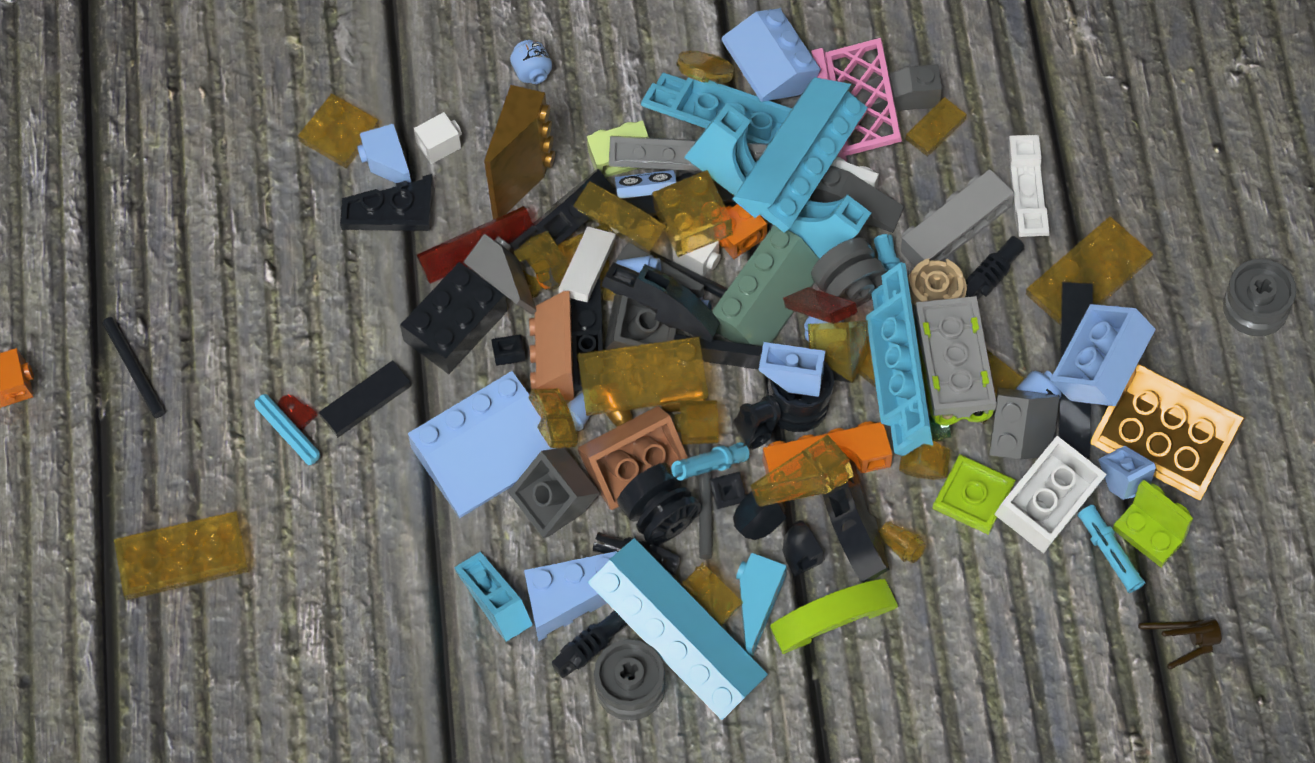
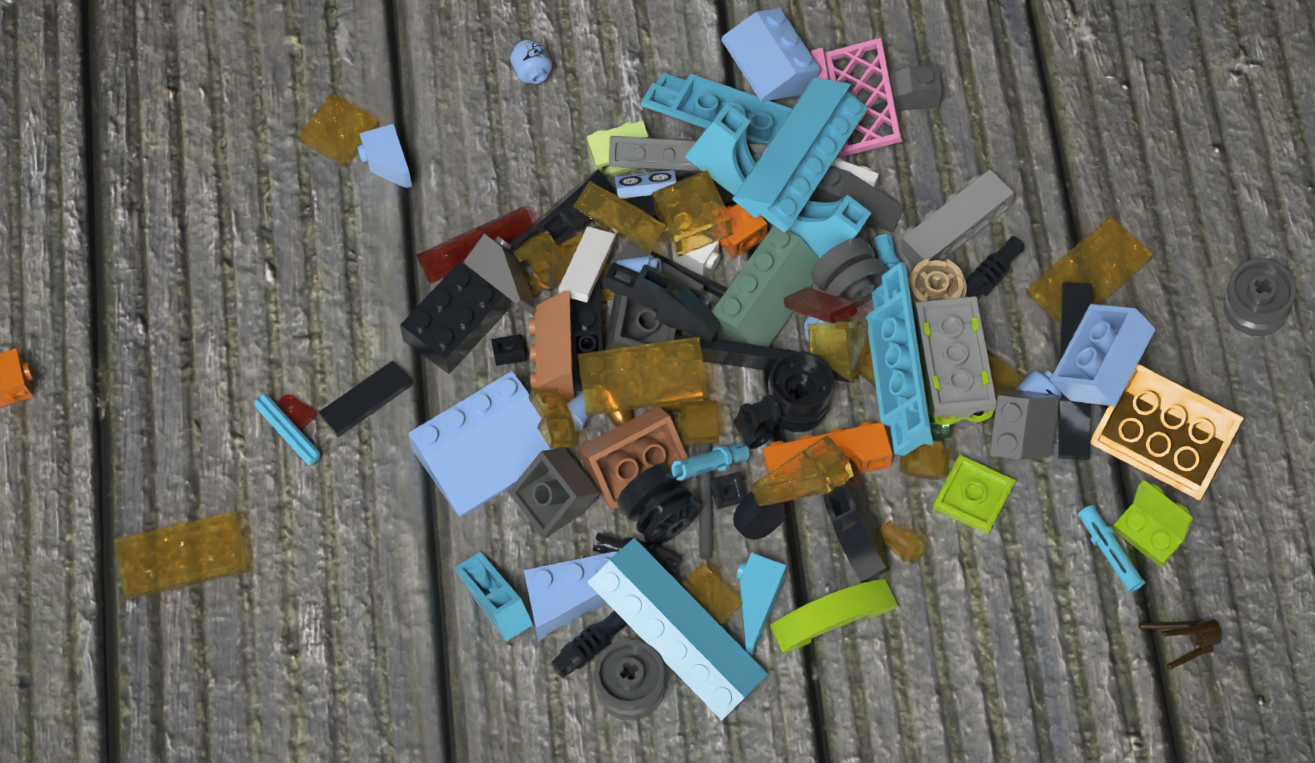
black bar [102,317,165,418] -> none
black wing [340,174,433,231] -> none
white brick [414,112,462,164] -> none
pearl gold slope [484,85,555,221] -> none
clear yellow tile [676,51,734,84] -> none
light blue slope [759,342,825,397] -> none
black brick [782,520,823,577] -> none
clear yellow plate [905,97,967,157] -> none
white brick [994,436,1107,553] -> none
white slope [1009,135,1049,237] -> none
light blue slope [1098,446,1156,500] -> none

